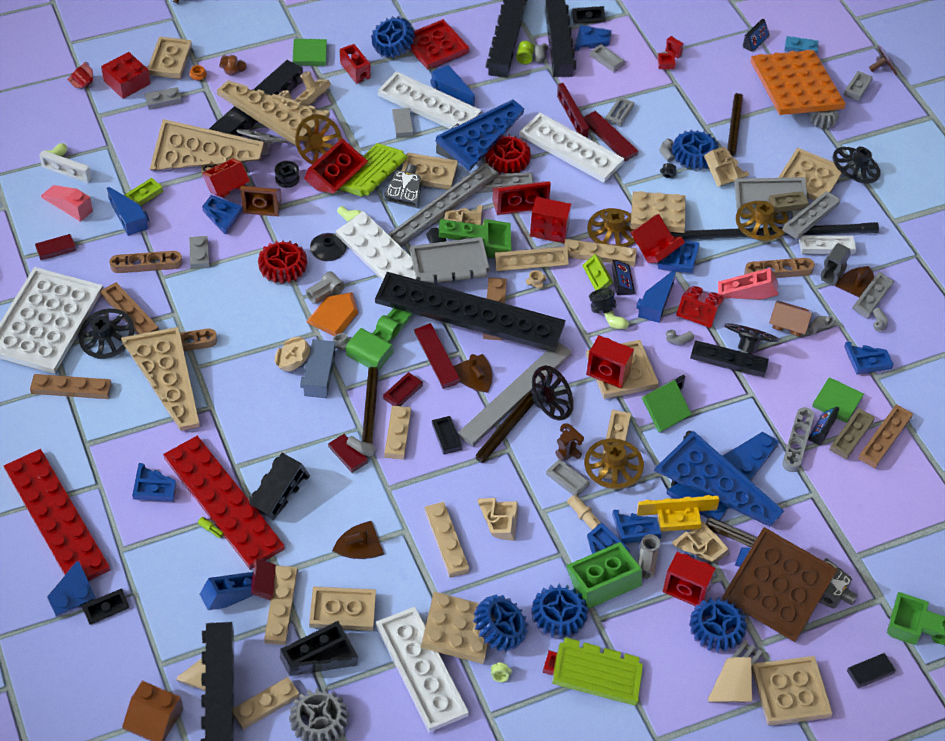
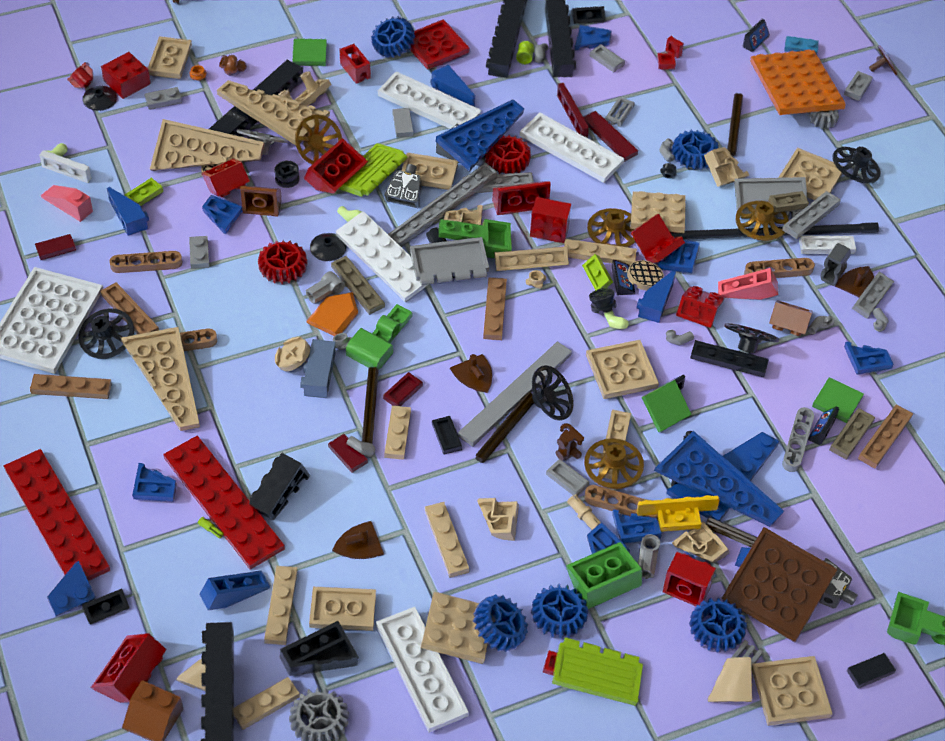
dark red tile [251,558,276,600] -> none
black plate [375,272,566,353] -> none
dark red tile [414,323,460,389] -> none
yellowish green plate [491,662,512,682] -> none
red brick [586,335,634,389] -> none
none -> black dish [82,86,117,111]
none -> red slope [91,633,167,703]
none -> dark tan tile [331,256,385,315]
none -> medium nougat beam [584,485,658,521]
none -> tile [627,260,664,291]

